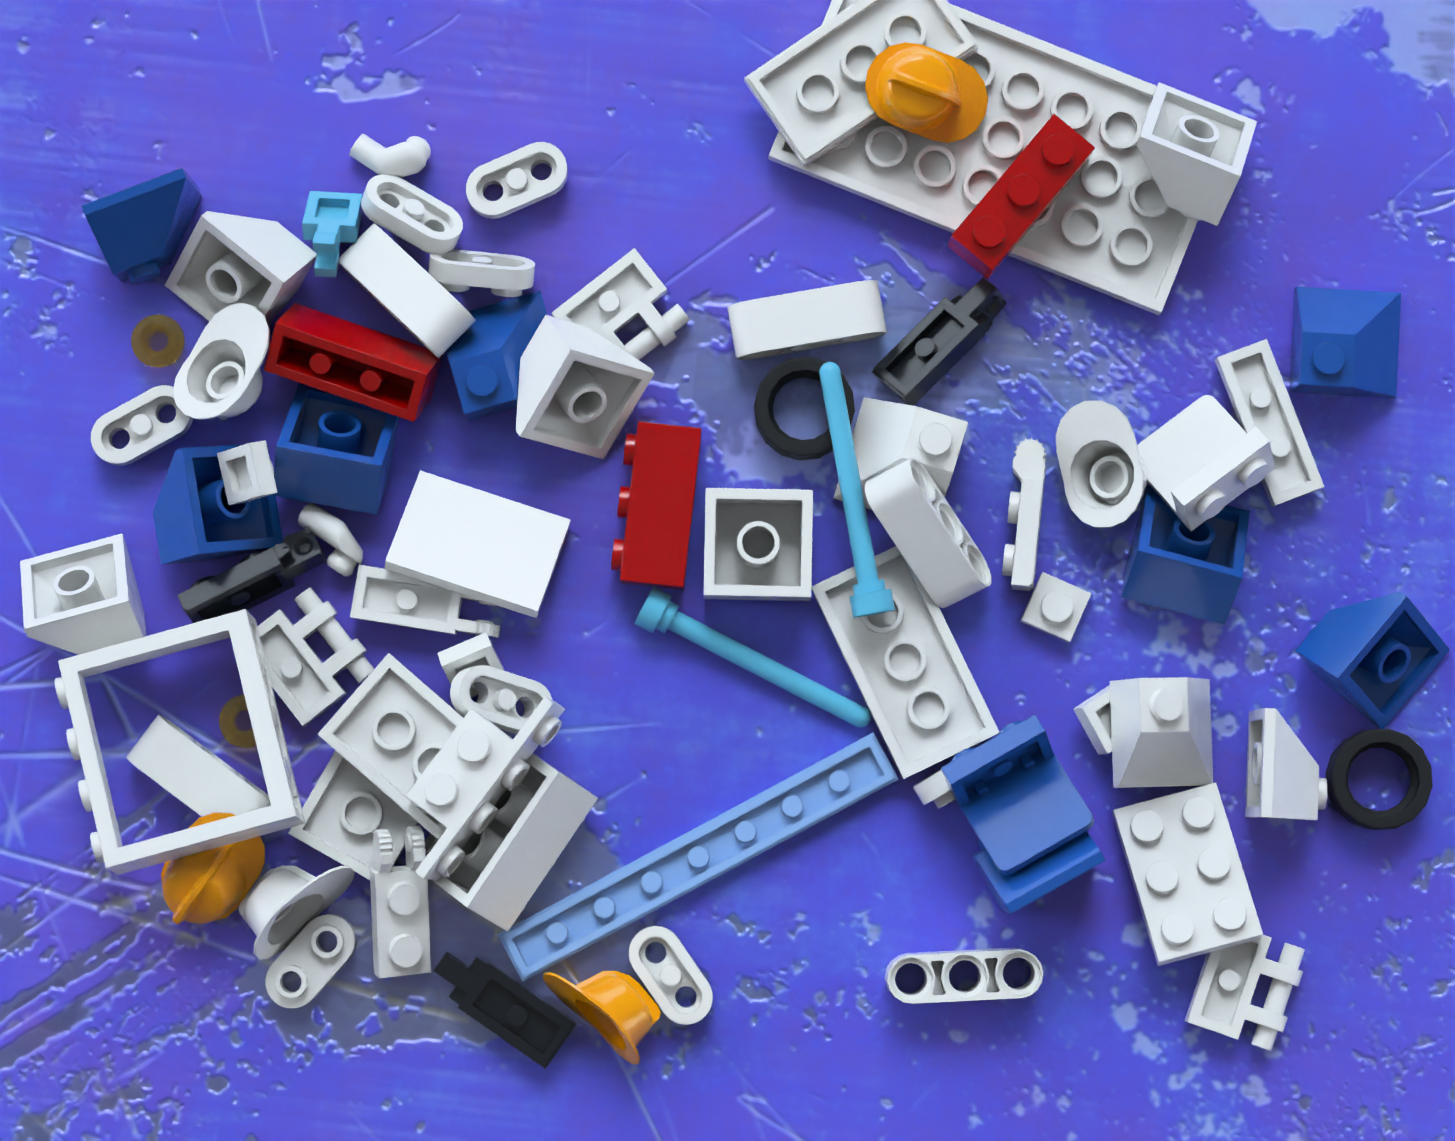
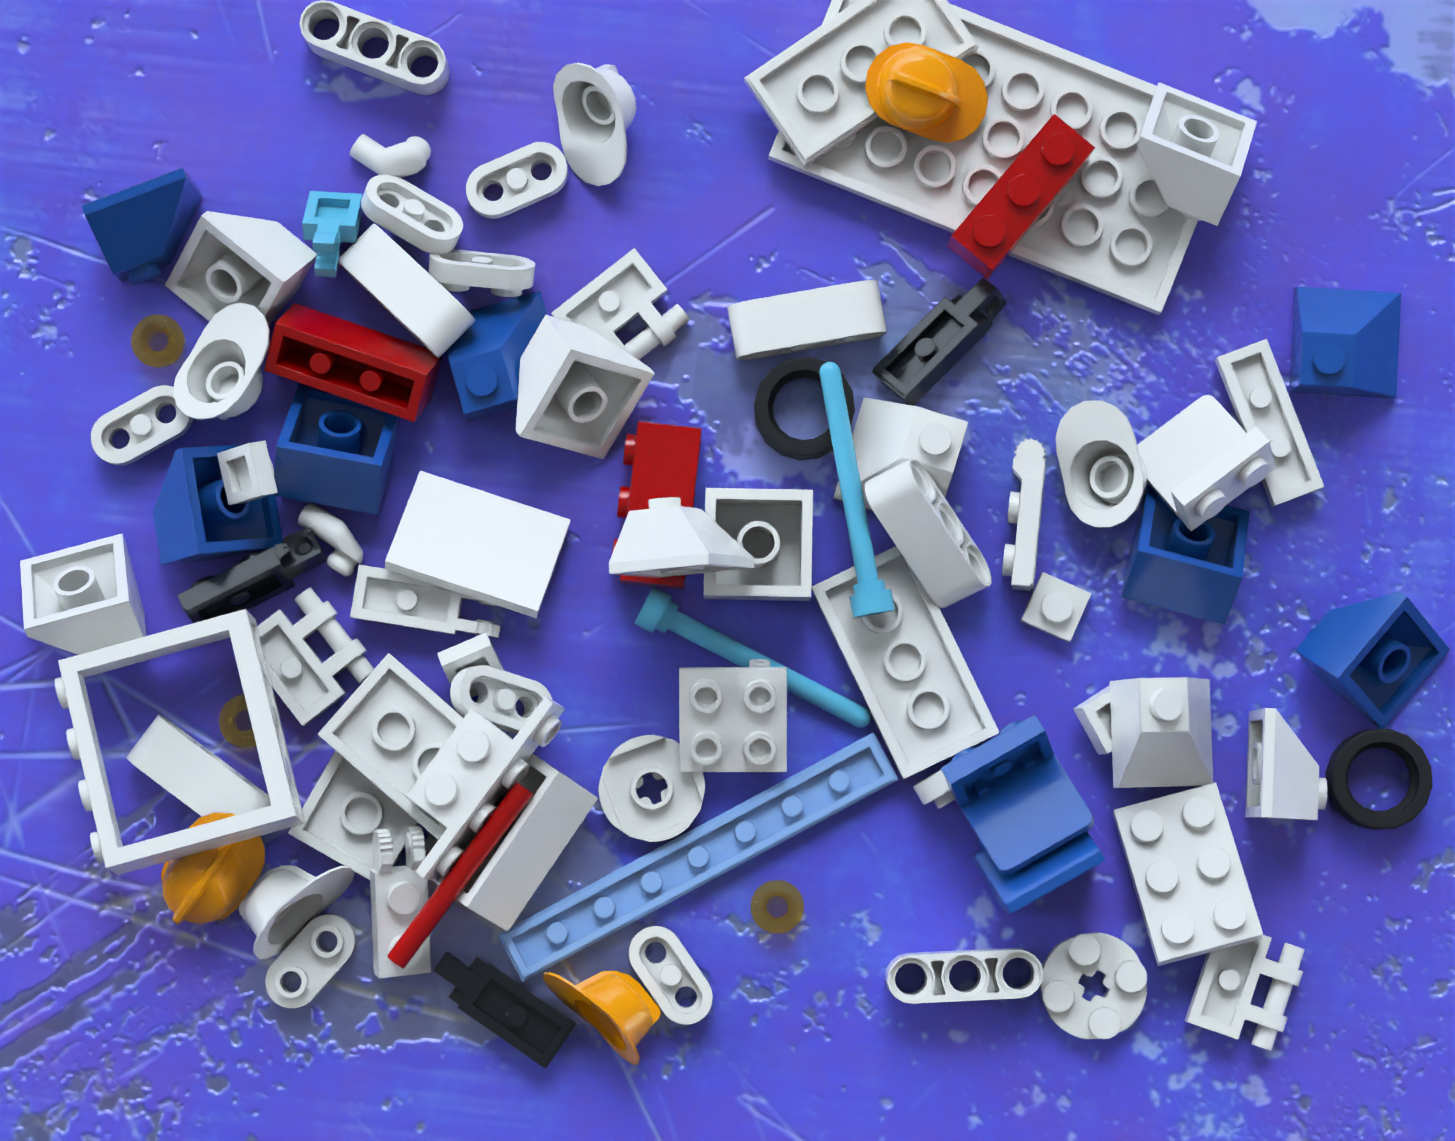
none -> white beam [299,0,450,95]
none -> red bar [387,781,533,969]
none -> white piece [553,62,637,186]
none -> white plate [598,735,705,842]
none -> white slope [609,497,754,578]
none -> white hinge [679,659,787,772]
none -> clear yellow plate [750,880,804,934]
none -> white plate [1040,932,1147,1039]

